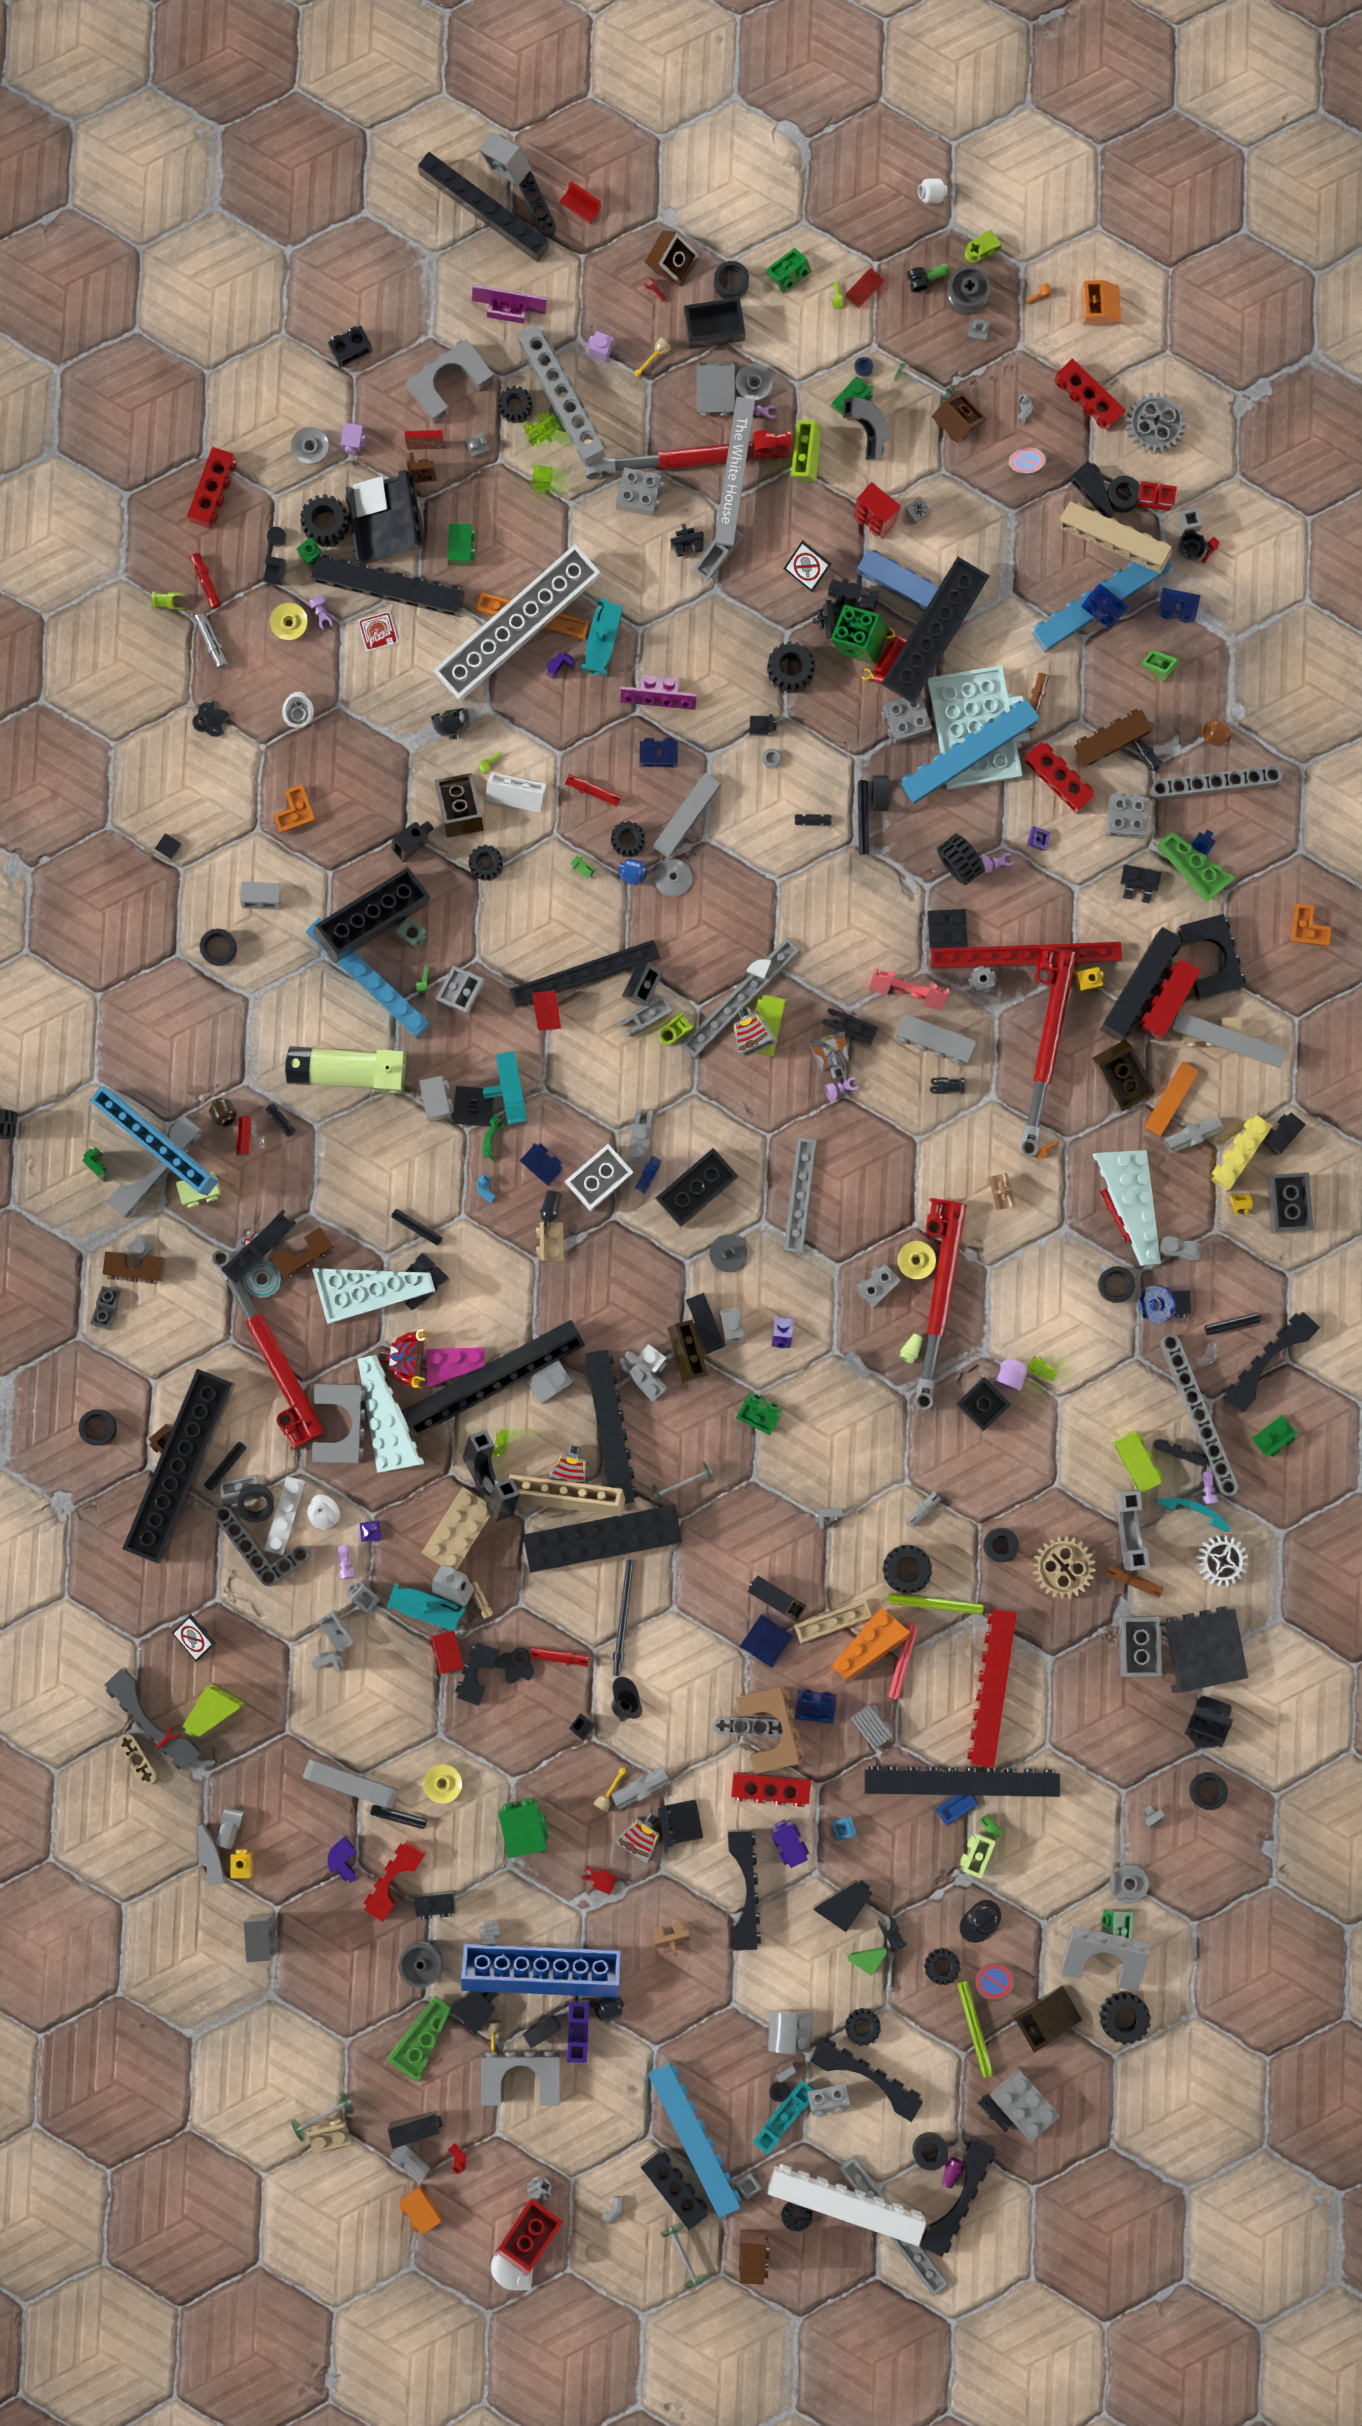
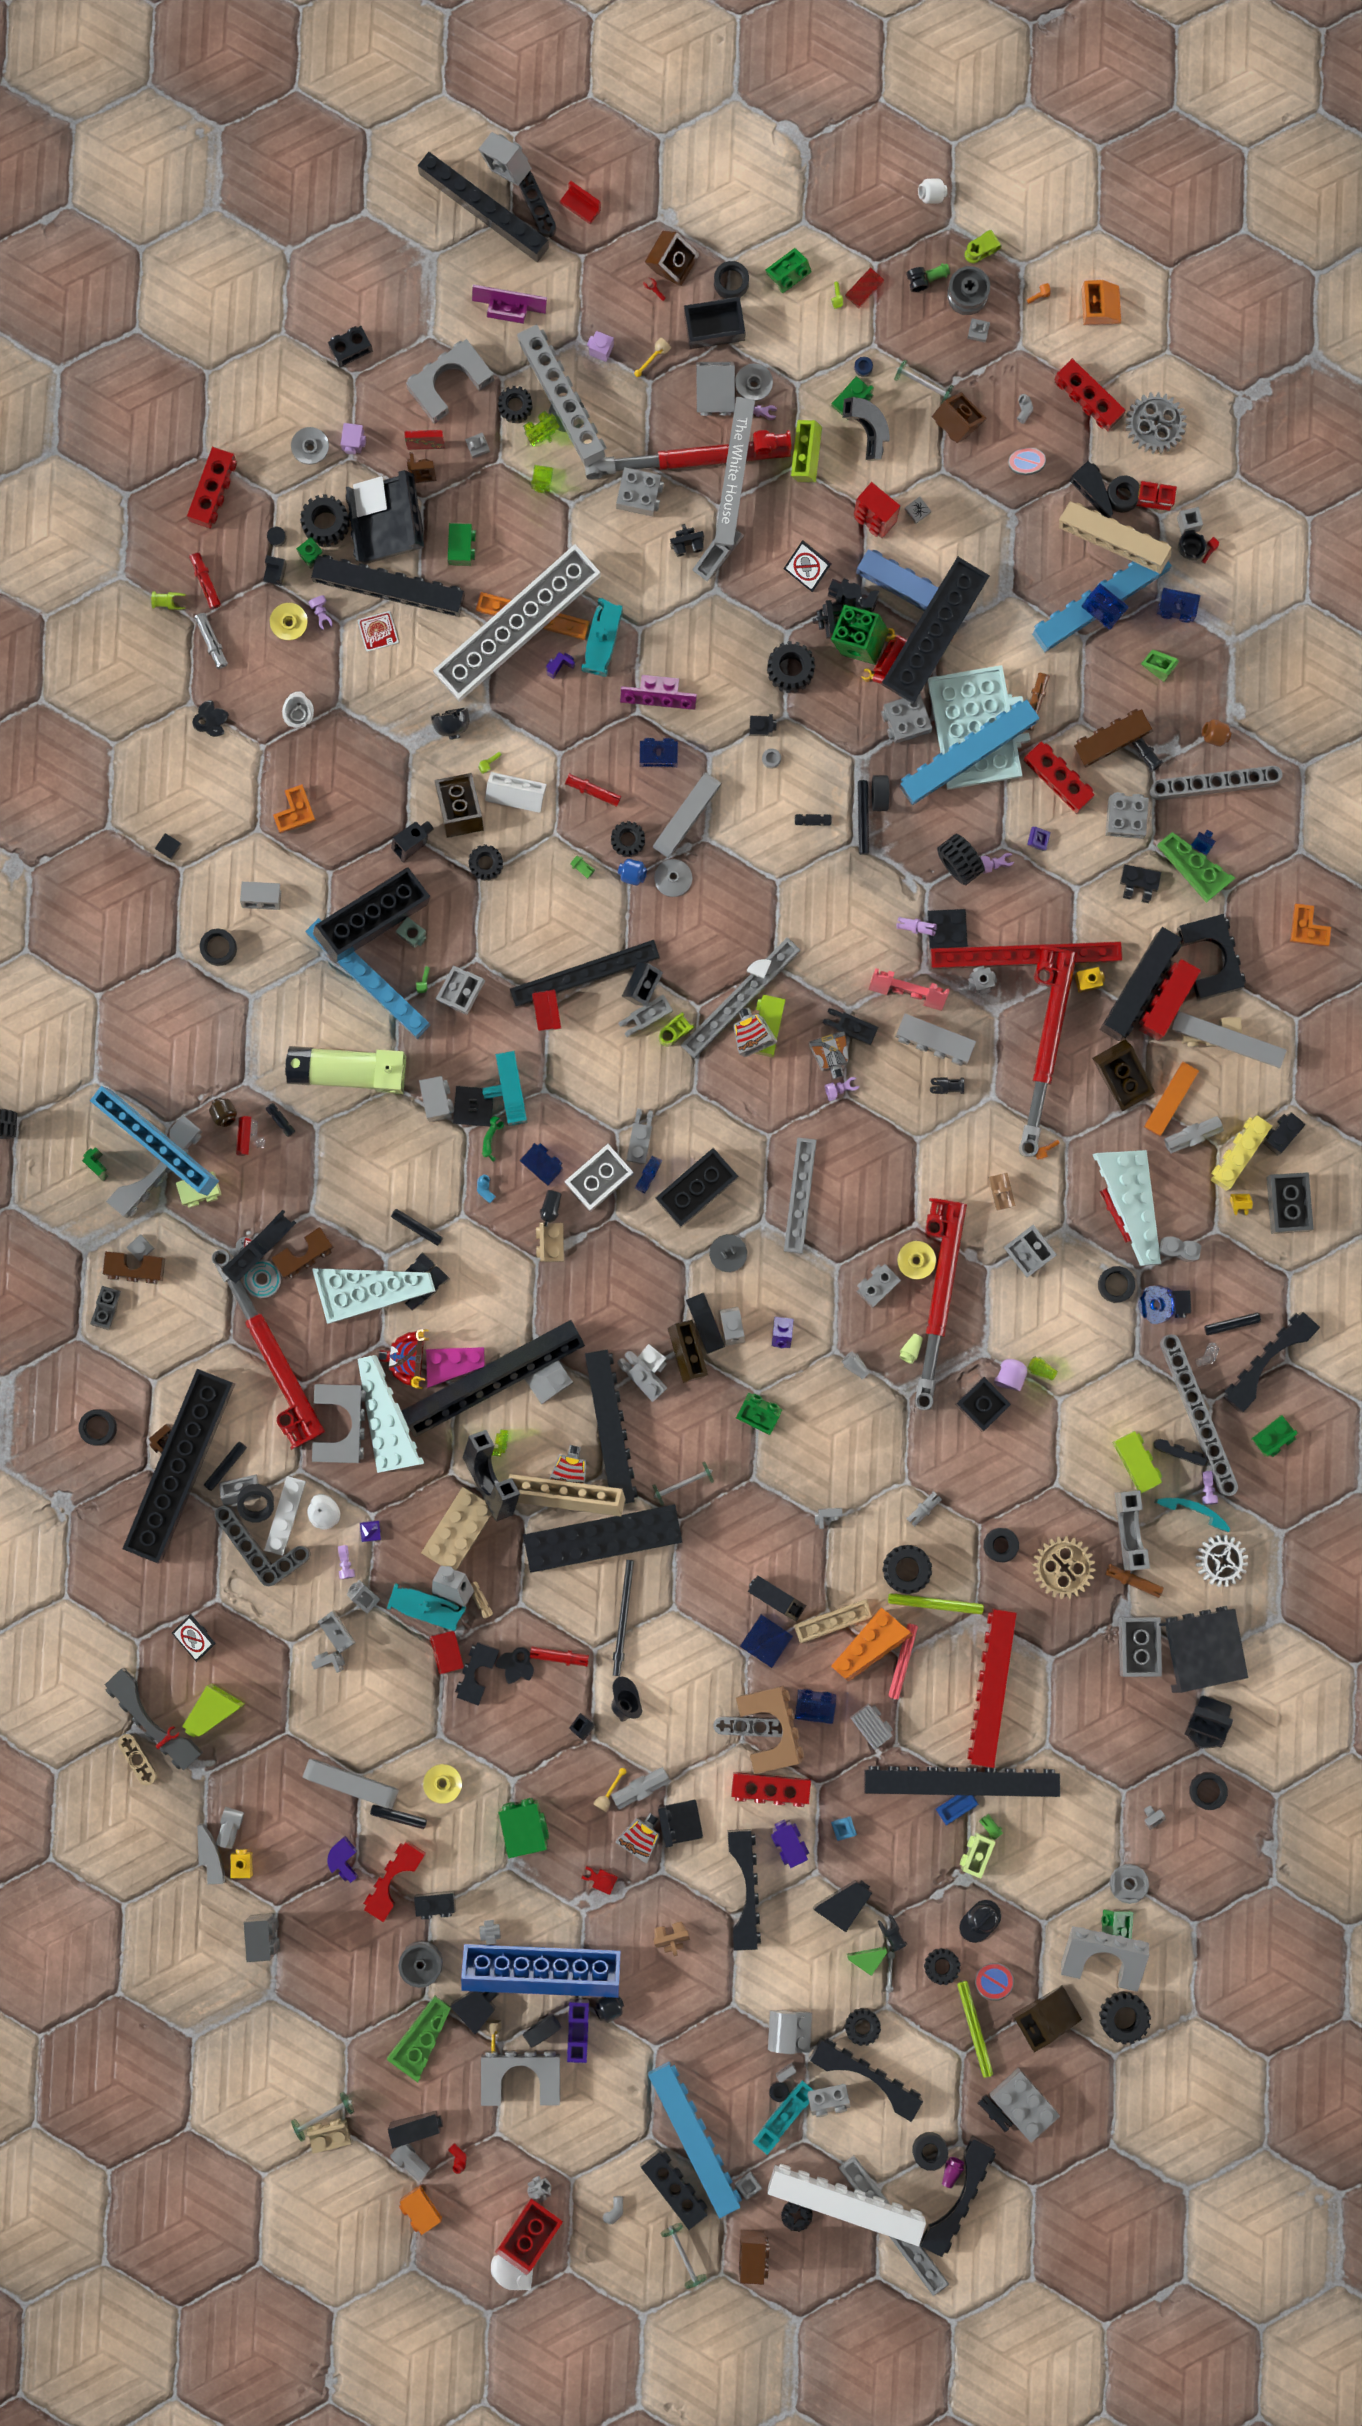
none -> lavender pin [896,917,937,936]
none -> light grey brick [1003,1224,1057,1277]

